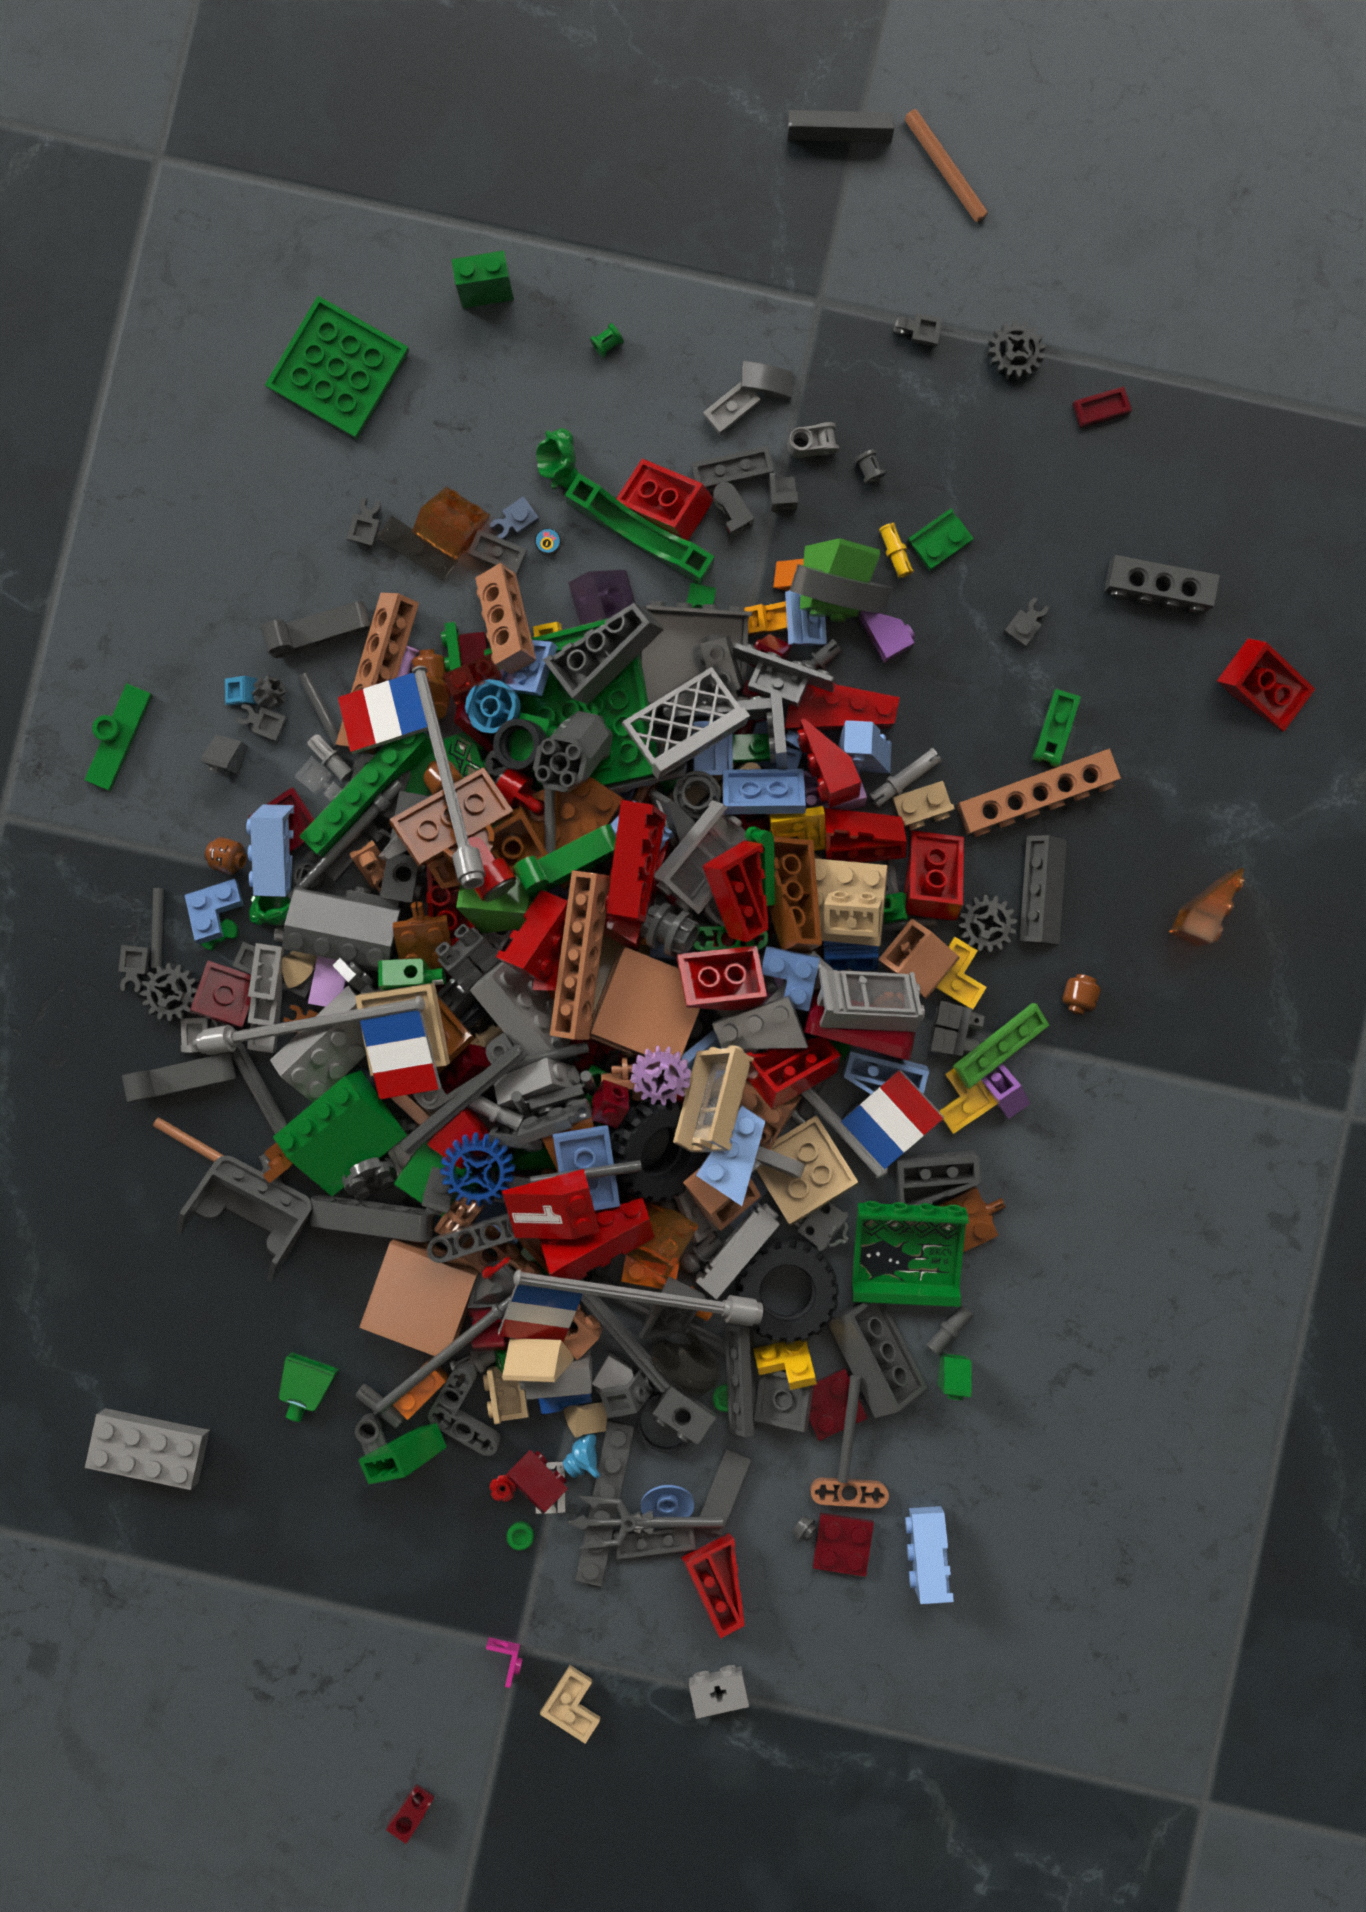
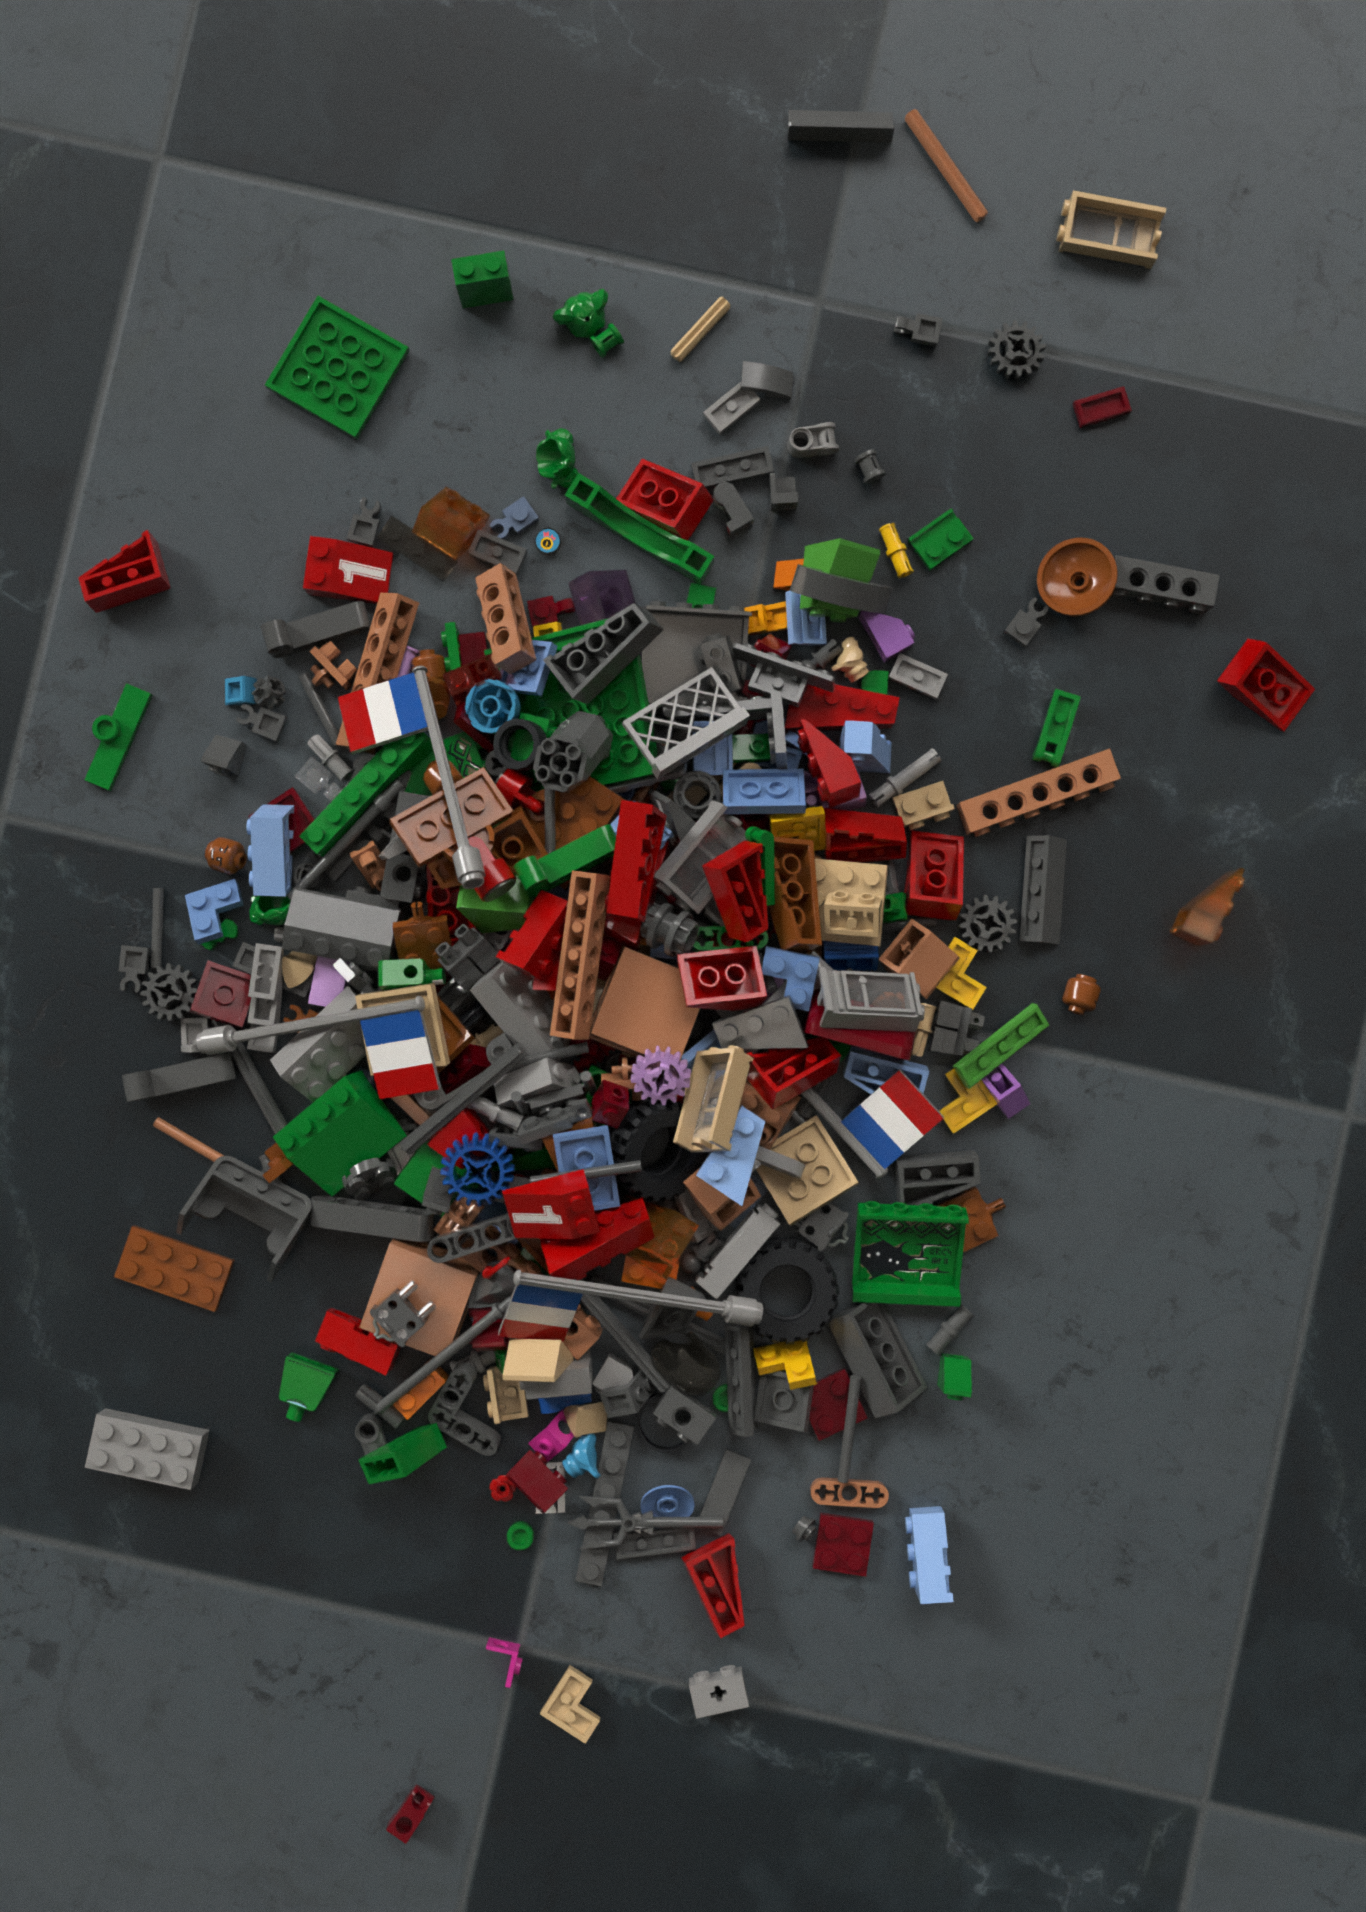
none -> red wedge [78,529,171,613]
none -> dark orange plate [114,1225,235,1312]
none -> red slope [303,536,394,604]
none -> nougat hips [309,641,357,690]
none -> red wedge [315,1307,401,1376]
none -> dark grey piece [370,1281,436,1347]
none -> dark red plate [527,595,575,627]
none -> dark pink bracket [528,1410,574,1461]
none -> green hair [552,288,608,338]
none -> dark red brick [597,936,622,982]
none -> tan axle [671,297,730,362]
none -> tan animal [831,637,869,683]
none -> green tile [861,670,889,695]
none -> light grey plate [888,653,948,700]
none -> tan axle [911,1003,937,1057]
none -> dark orange dish [1037,538,1118,616]
none -> door [1056,190,1166,269]

